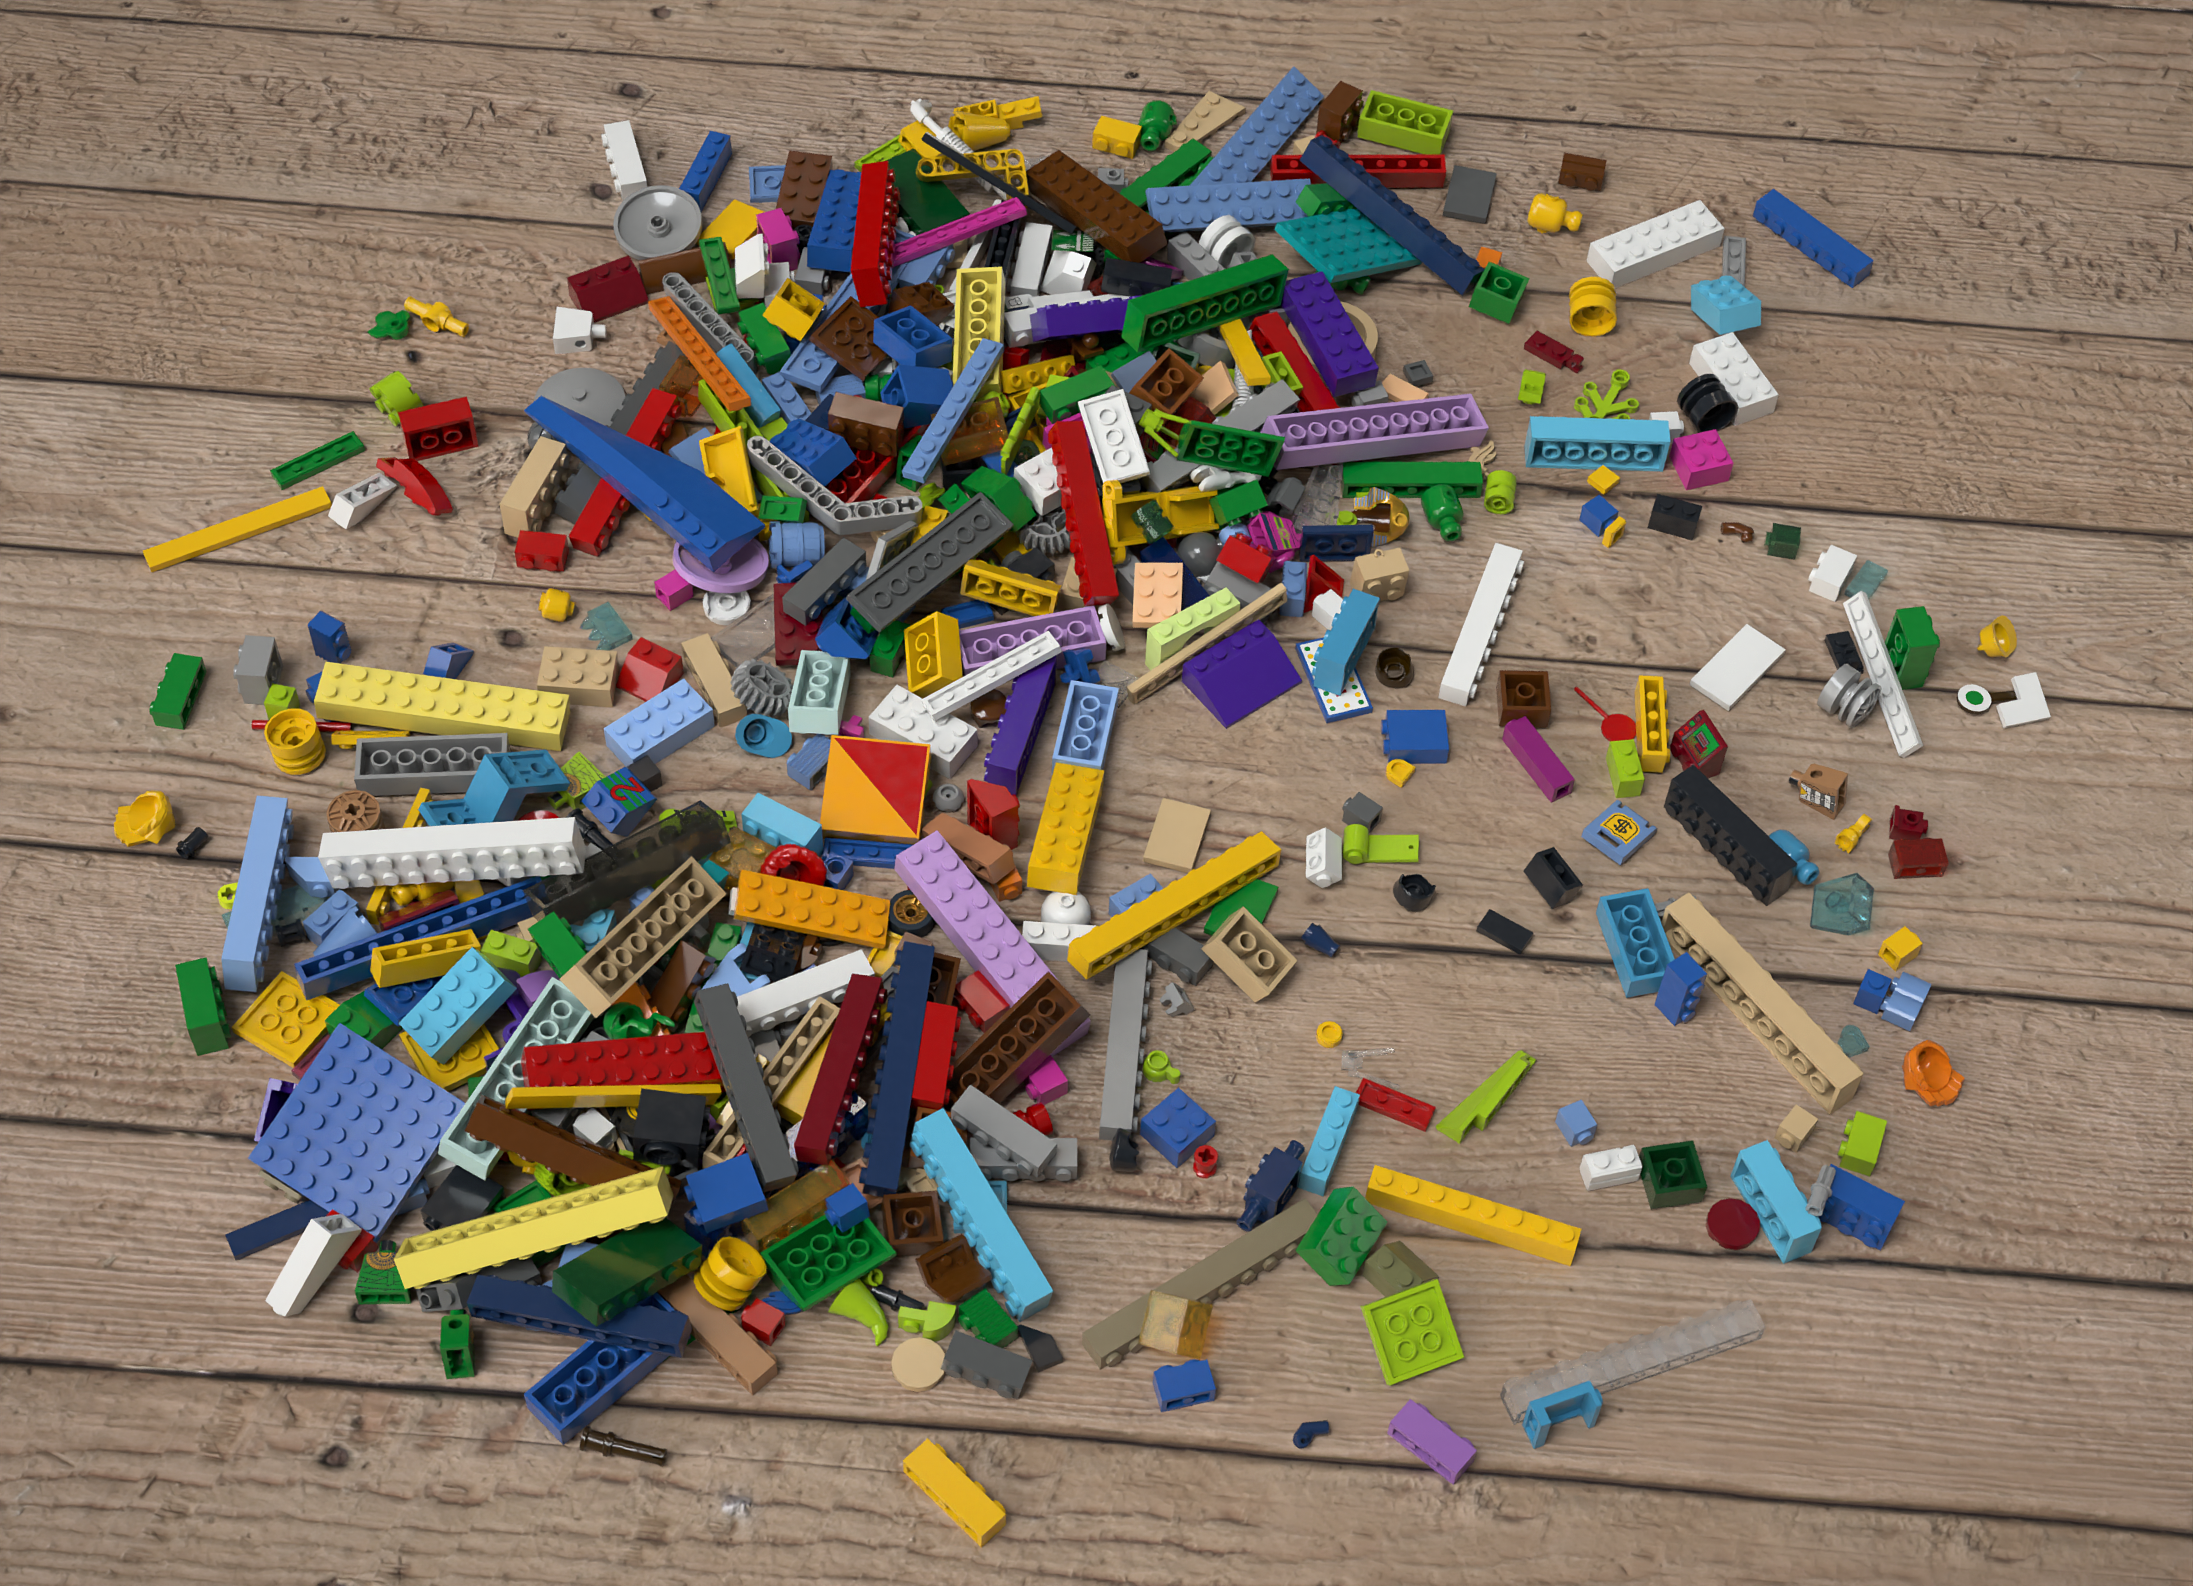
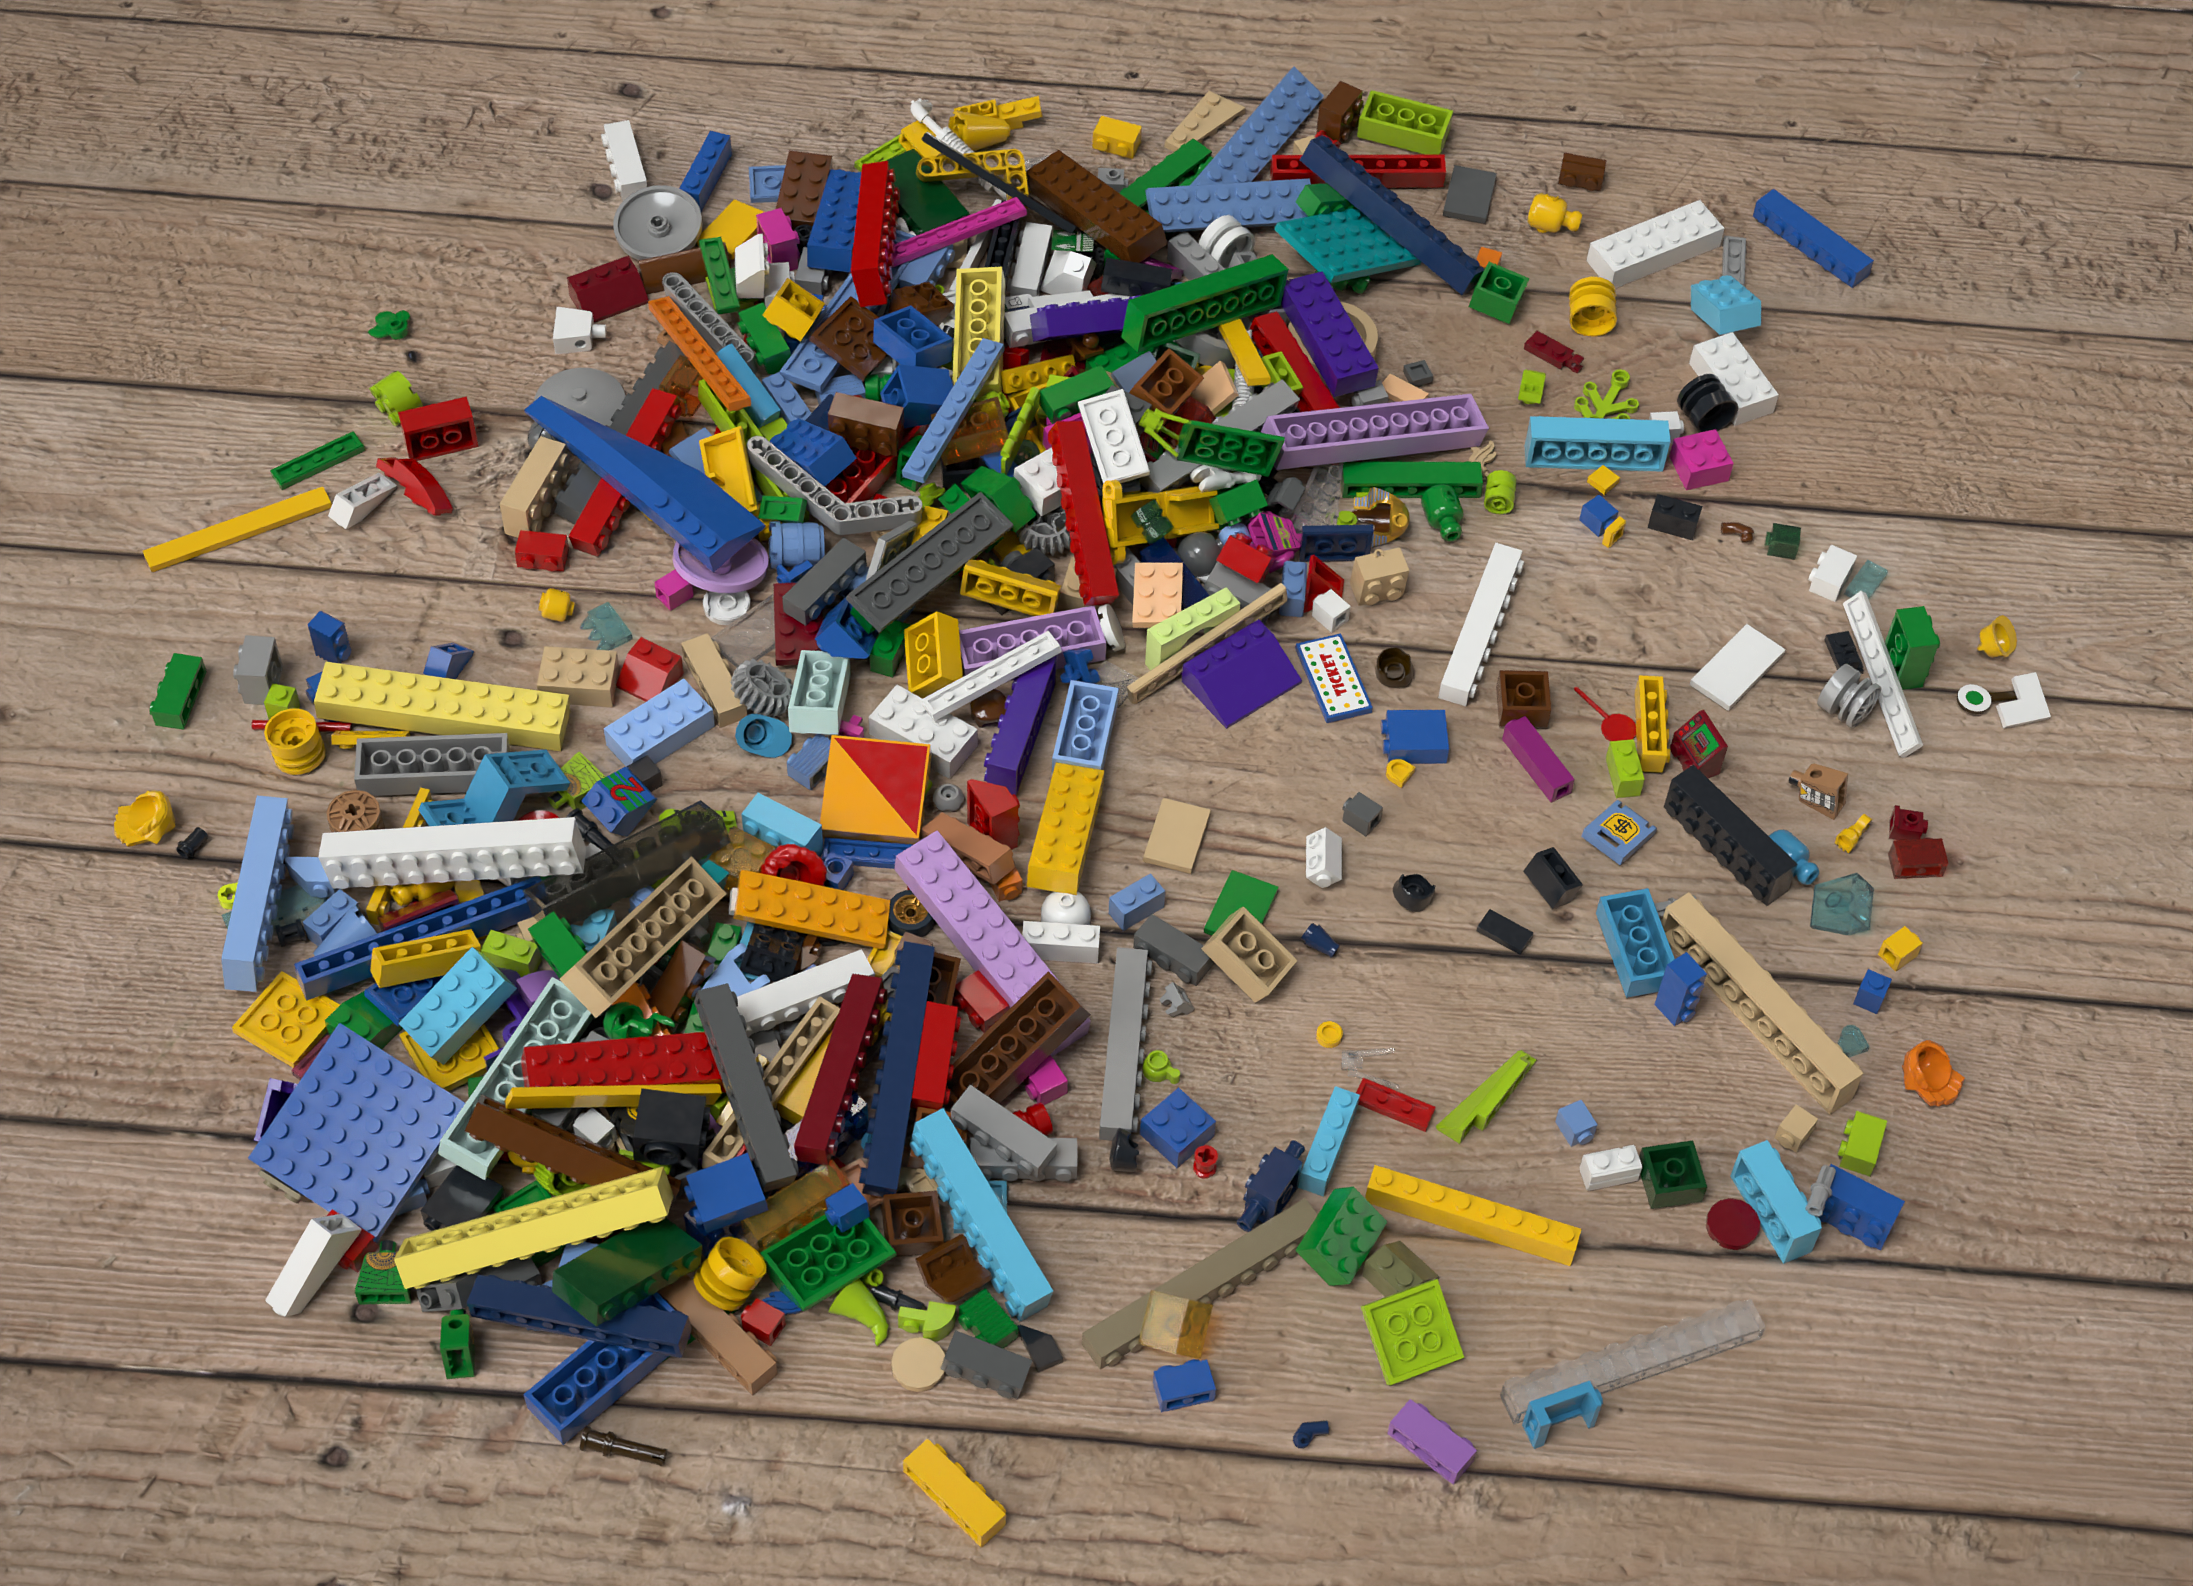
green brick [175,957,231,1056] -> none
dark blue tile [225,1200,329,1261] -> none
yellow pin [404,296,469,337] -> none
blue tile [941,600,994,629] -> none
yellow brick [1067,831,1282,980] -> none
green piece [1138,100,1177,151] -> none
dark azure brick [1312,589,1380,696] -> none
lime door [1343,824,1419,864] -> none
medium blue brick [1880,972,1932,1031] -> none

